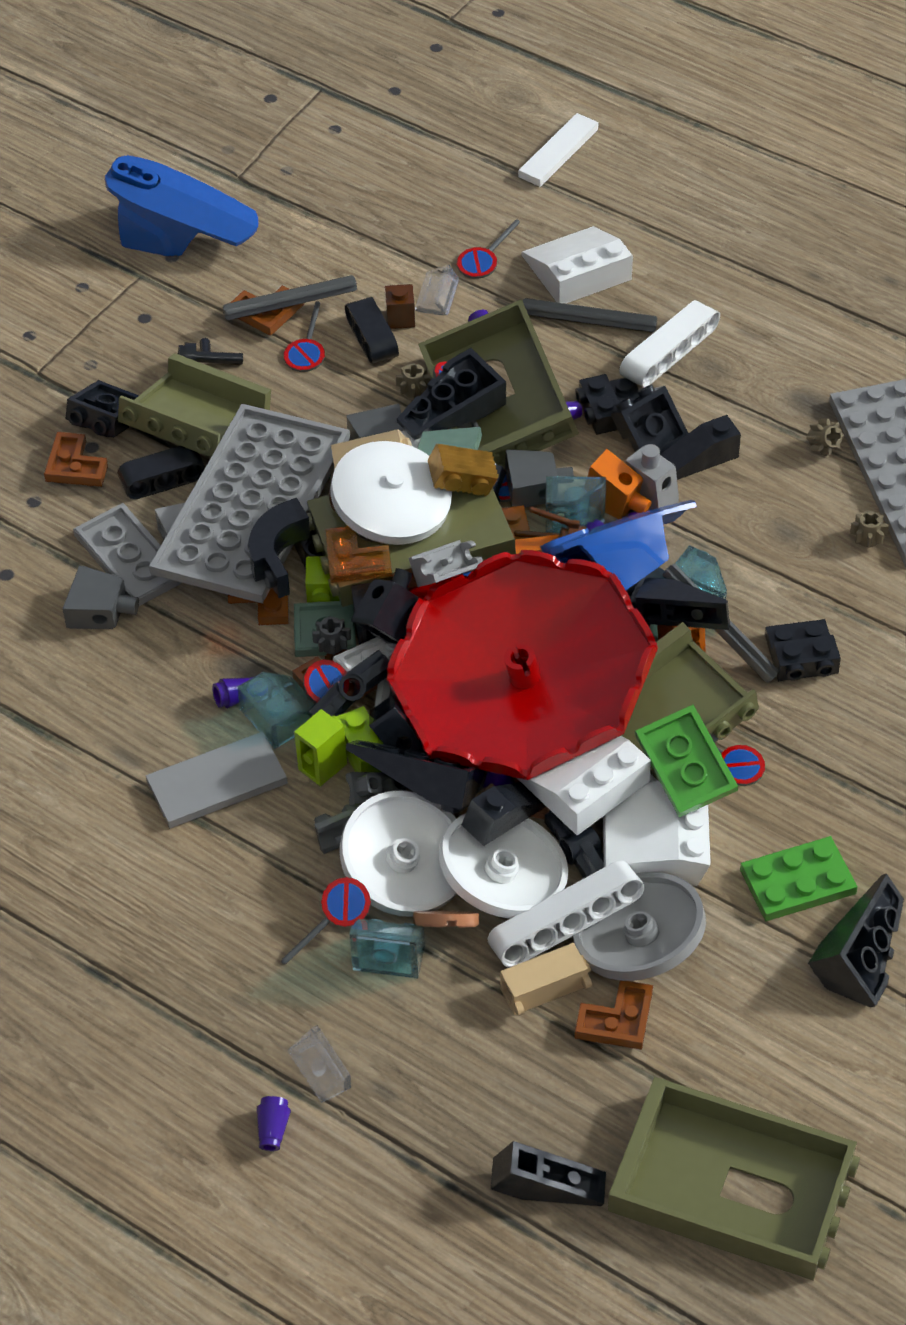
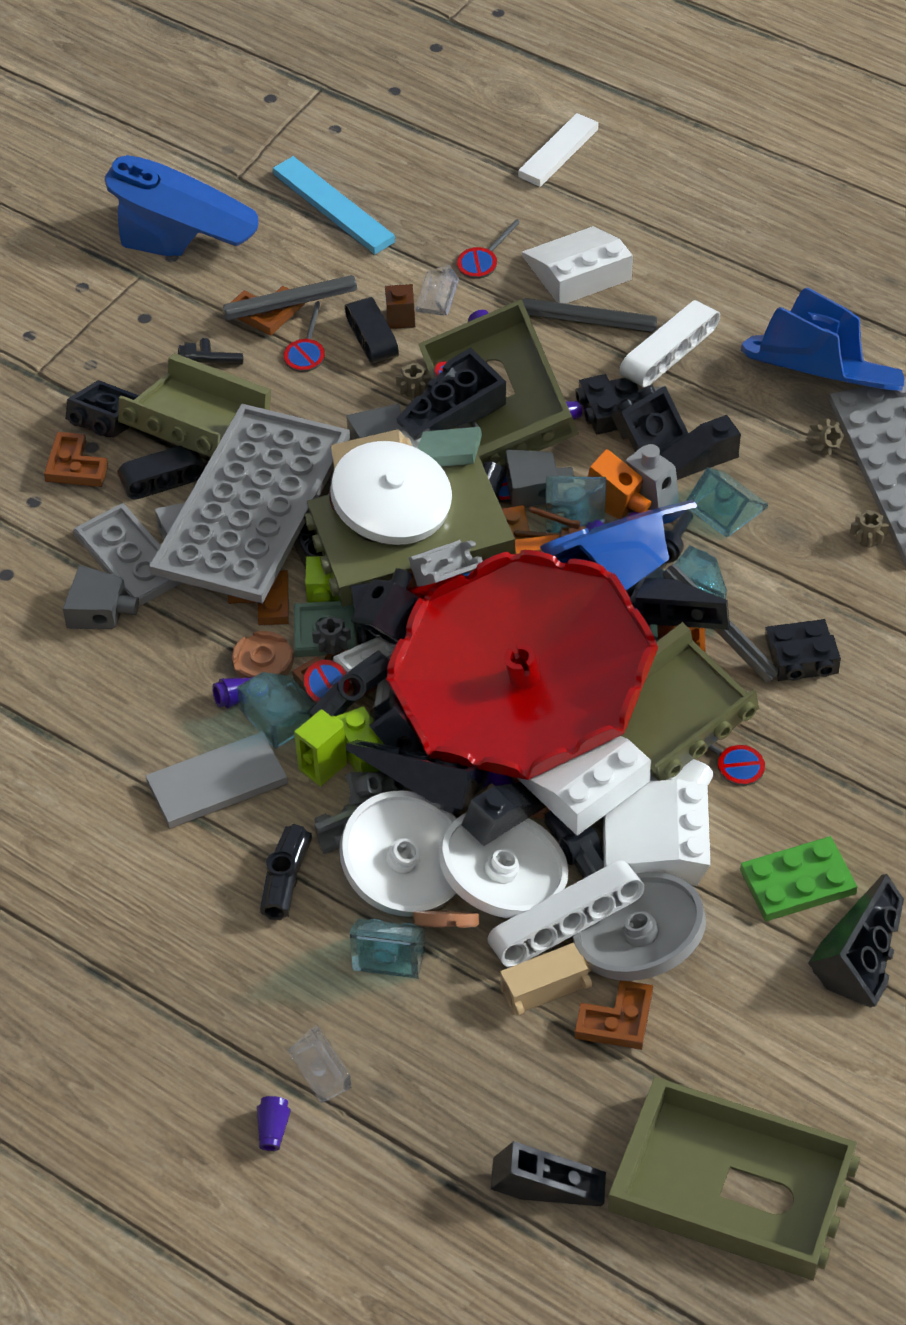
black arch [249,497,310,598] -> none
piece [281,877,371,964] -> none
clear orange plate [325,526,392,583] -> none
pearl gold brick [427,444,499,496] -> none
bright green plate [635,704,738,818] -> none
none -> nougat tile [232,631,294,685]
none -> black piece [260,824,312,920]
none -> medium azure tile [273,156,395,255]
none -> black piece [664,510,693,563]
none -> clear light blue slope [686,467,768,538]
none -> blue piece [741,287,904,391]

